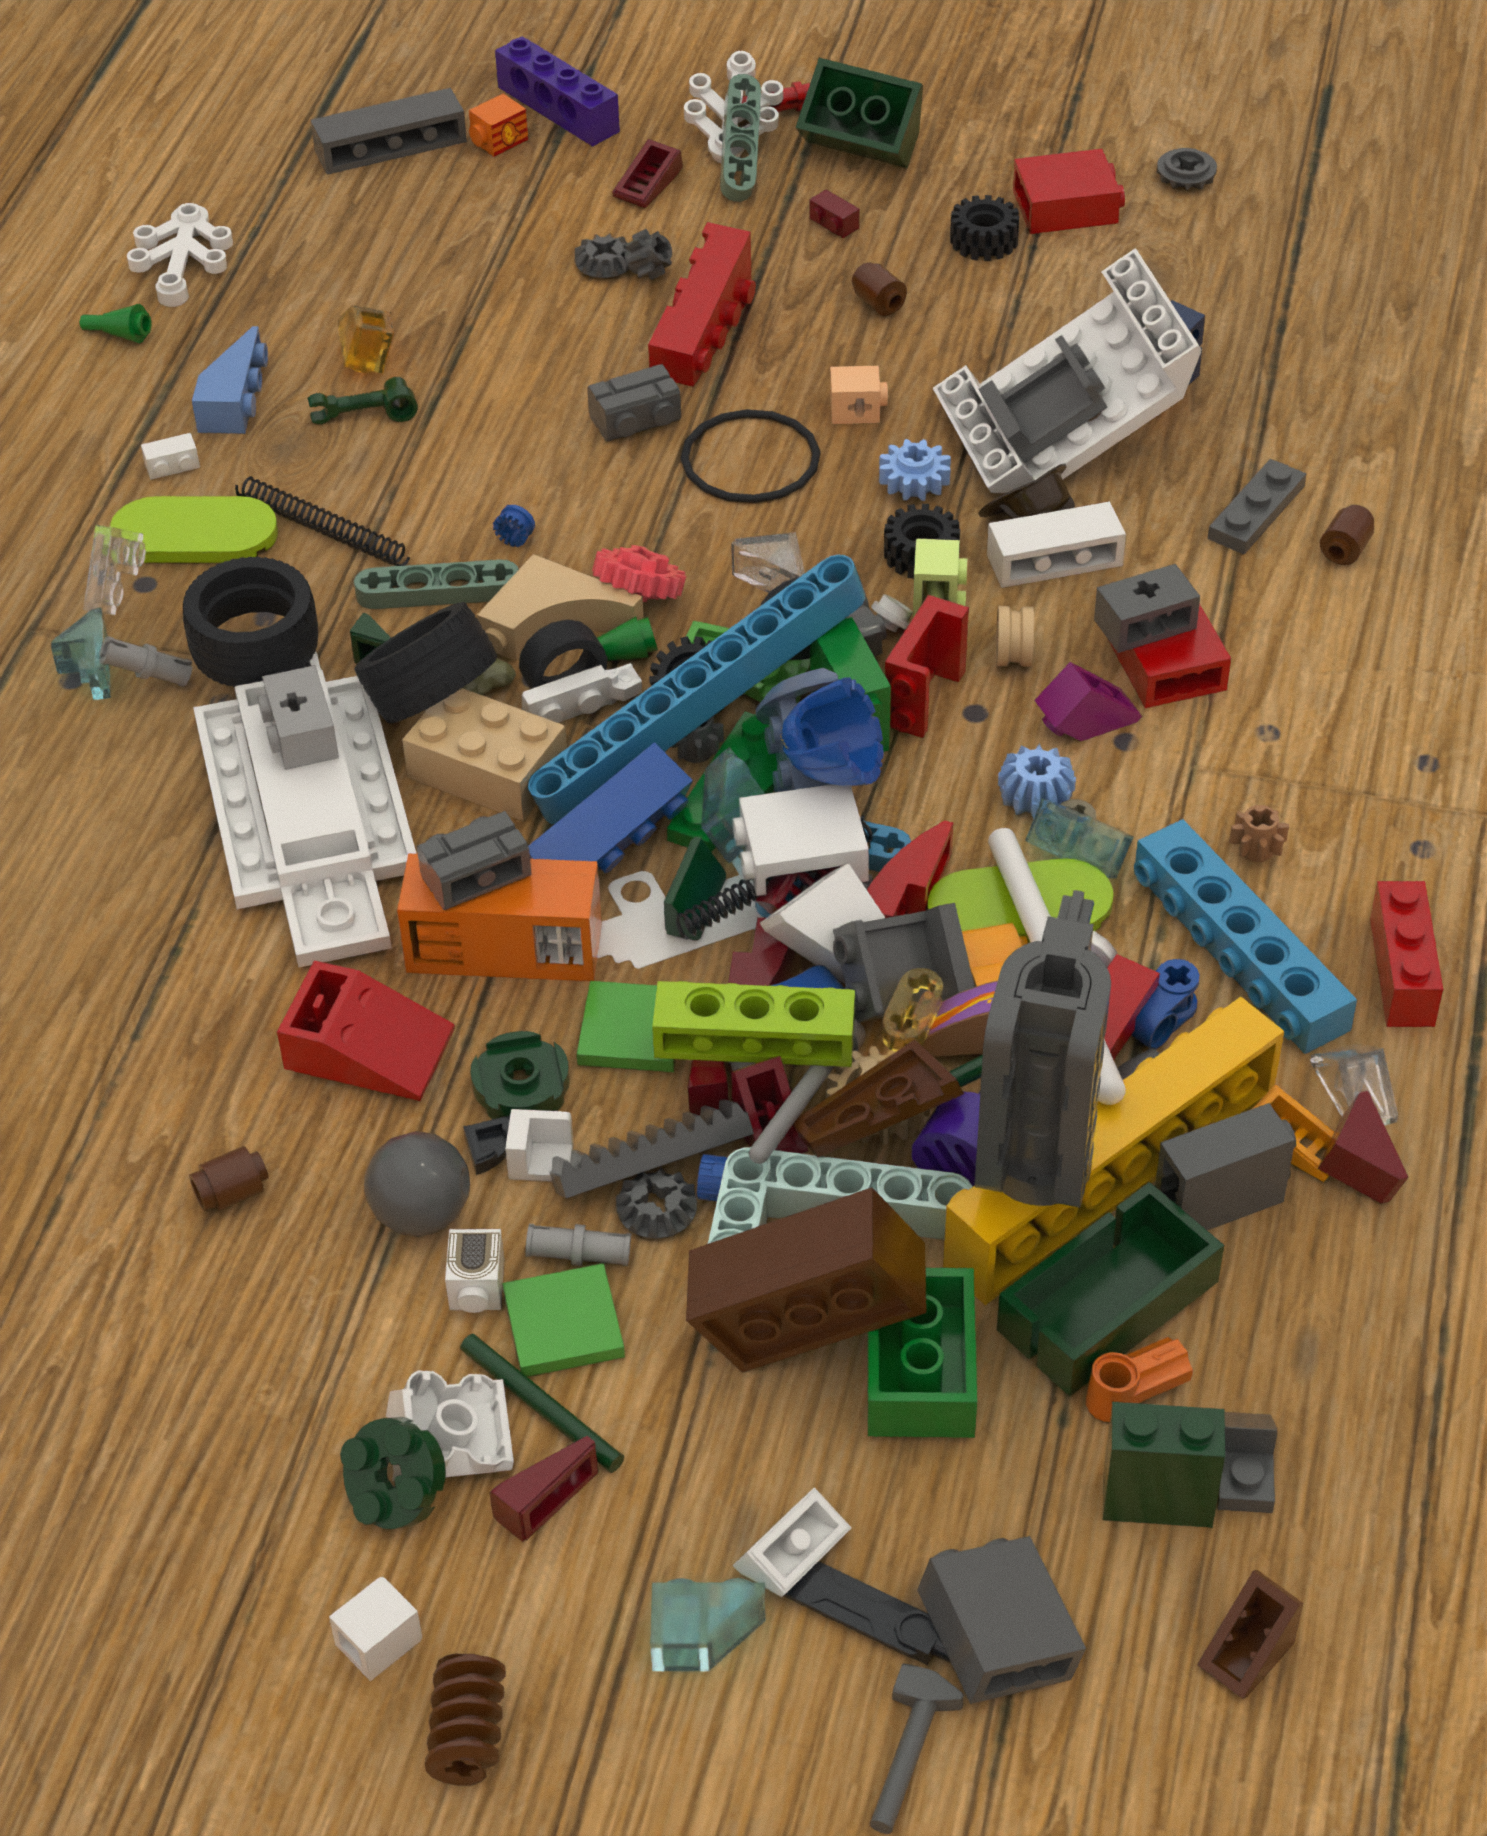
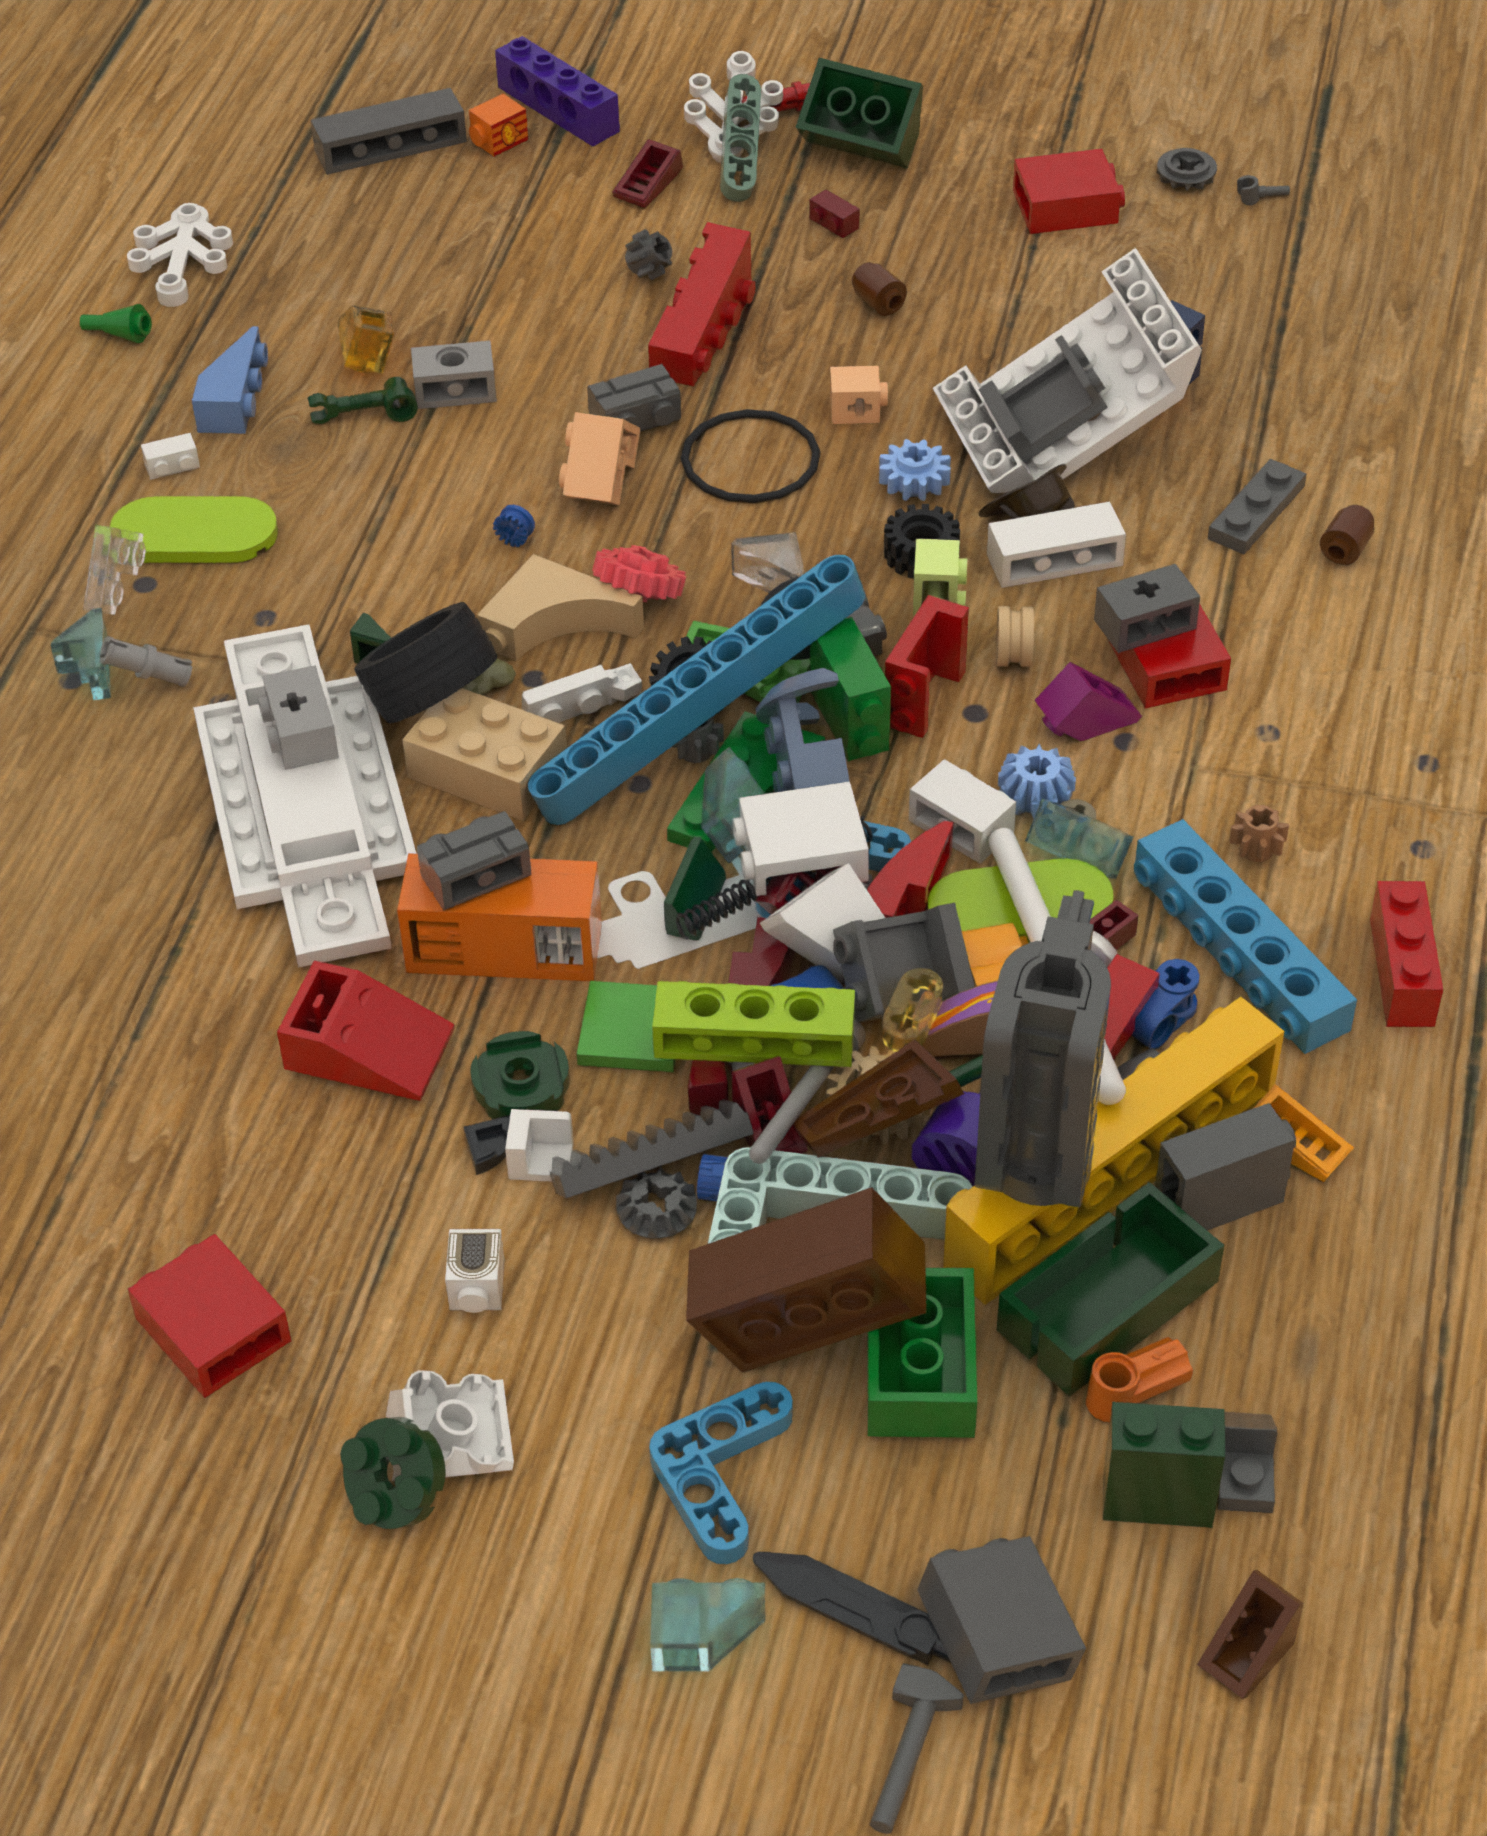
black tyre [183,557,318,687] -> none
reddish brown brick [189,1146,269,1211] -> none
black piece [235,476,410,566] -> none
white panel [329,1577,422,1681] -> none
sand green beam [354,560,519,609] -> none
dark grey piece [364,1131,470,1237] -> none
reddish brown piece [425,1653,506,1786] -> none
dark green bar [460,1334,624,1473] -> none
dark red slope [489,1436,598,1542] -> none
bright green tile [502,1263,625,1377] -> none
black tyre [519,619,608,689] -> none
light grey pin [525,1223,631,1267] -> none
blue brick [528,742,693,874] -> none
dark grey gear [575,233,629,278] -> none
green cone [597,616,658,661] -> none
white slope [732,1487,852,1597] -> none
blue hair [780,677,884,786] -> none
white plate [871,594,913,632] -> none
black tyre [950,195,1020,261] -> none
clear slope [1310,1043,1398,1125] -> none
dark red slope [1317,1091,1409,1204] -> none
none -> red brick [128,1234,292,1398]
none -> light grey brick [411,341,497,409]
none -> light nougat brick [559,412,640,506]
none -> dark azure beam [649,1381,793,1564]
none -> white brick [909,759,1016,864]
none -> dark red piece [1089,900,1139,950]
none -> dark grey hand [1237,175,1290,205]

